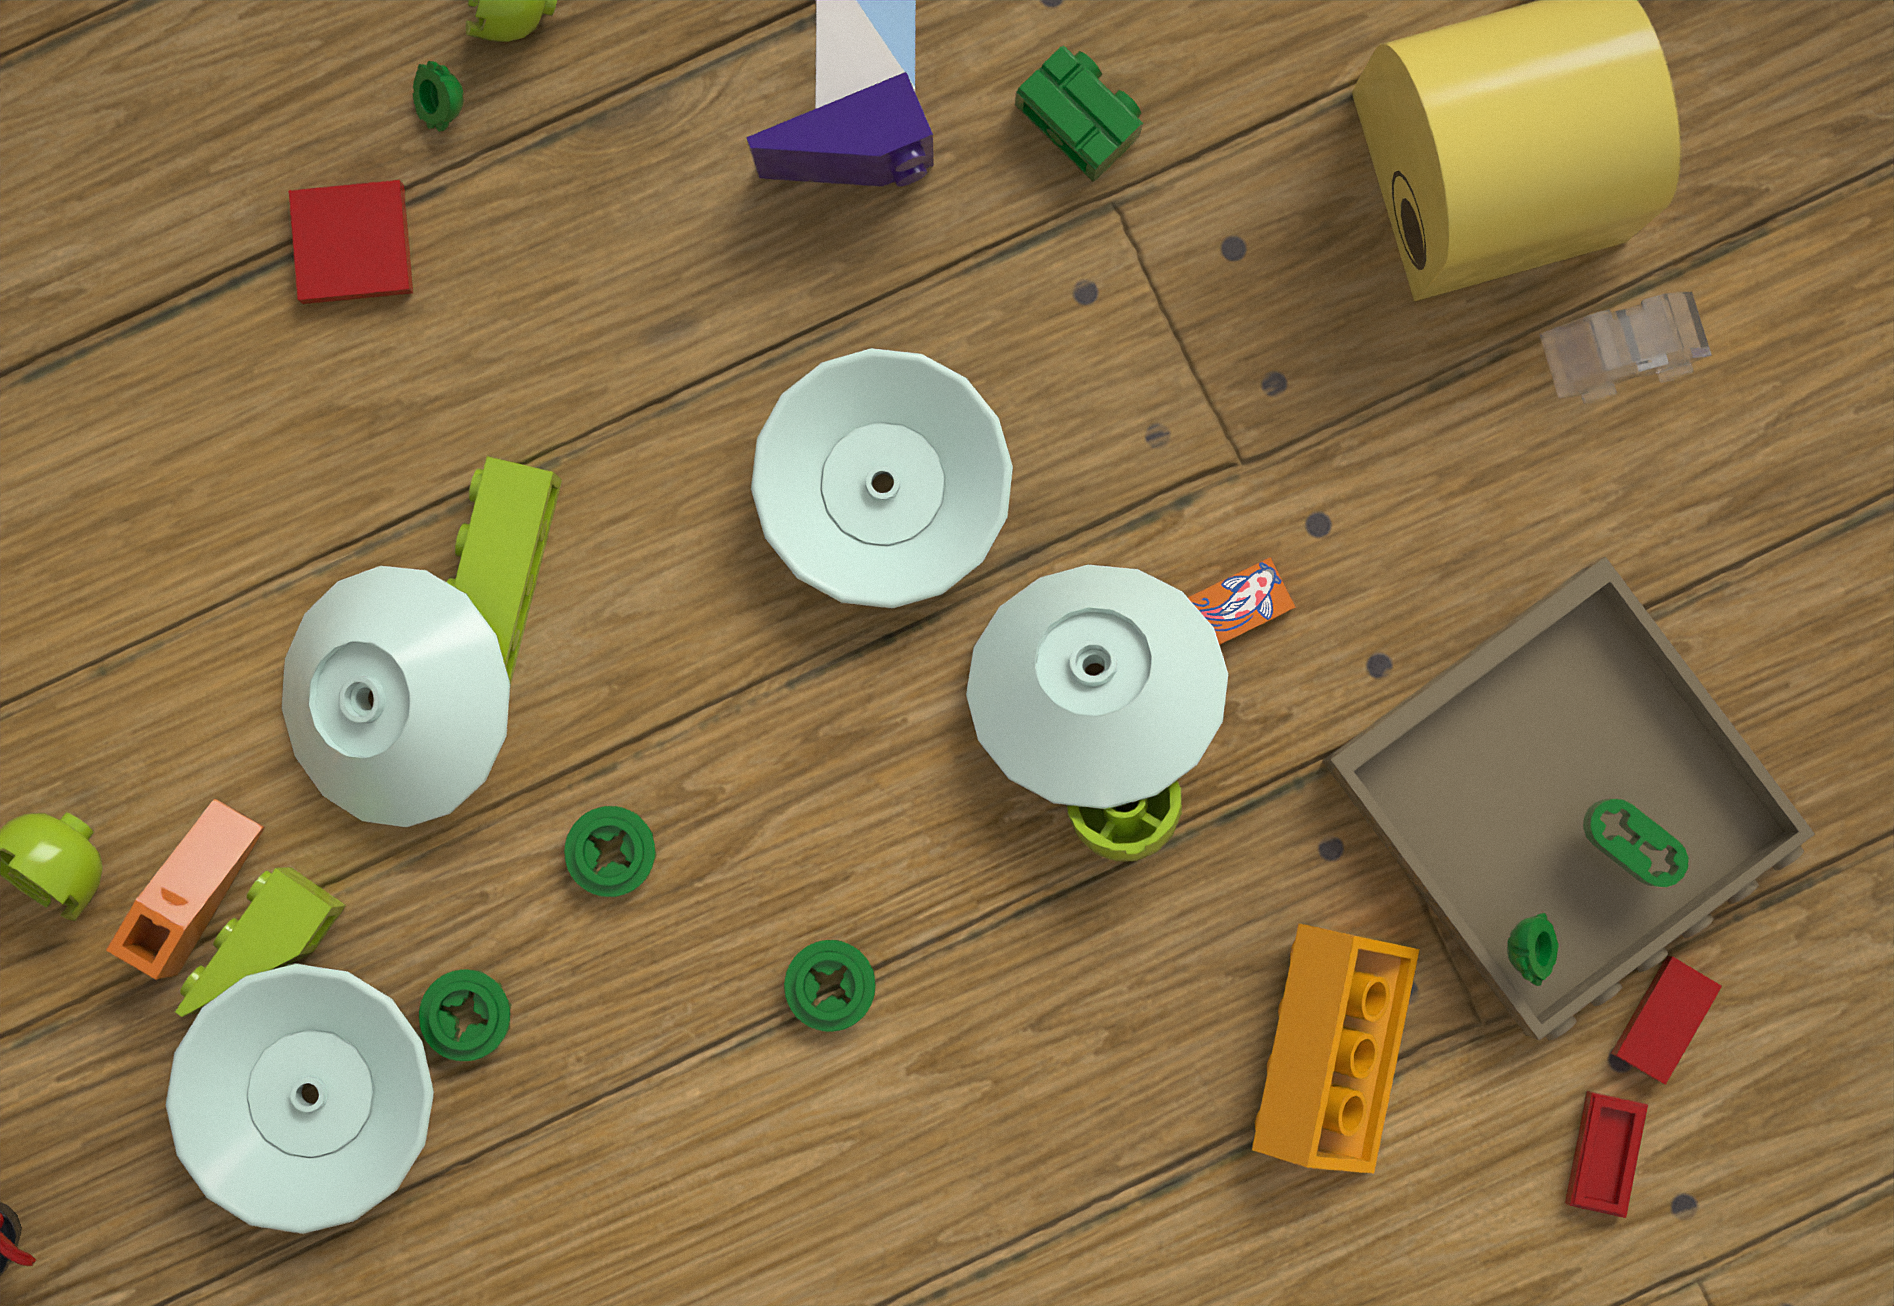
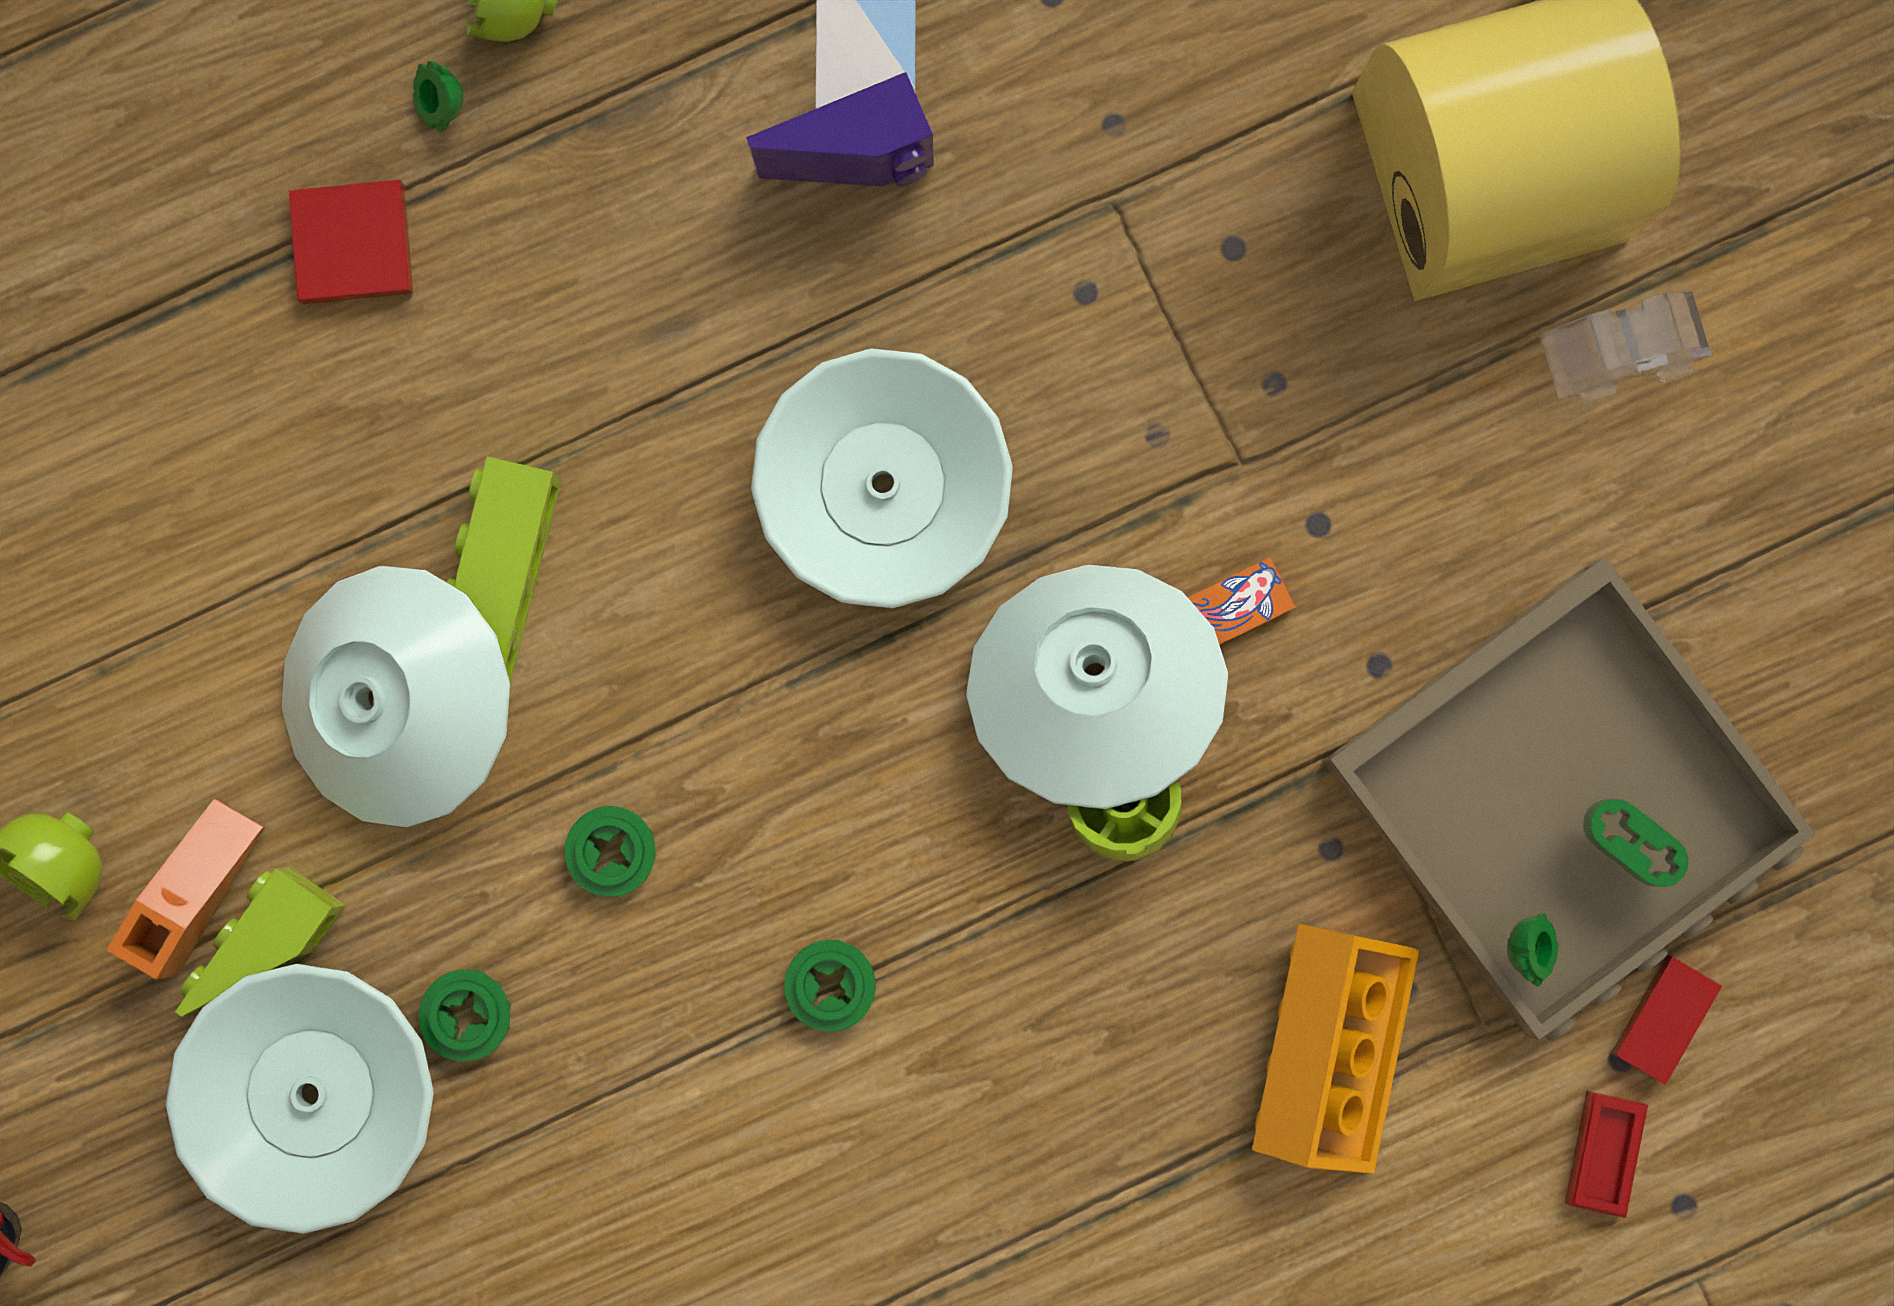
green brick [1015,45,1143,182] -> none

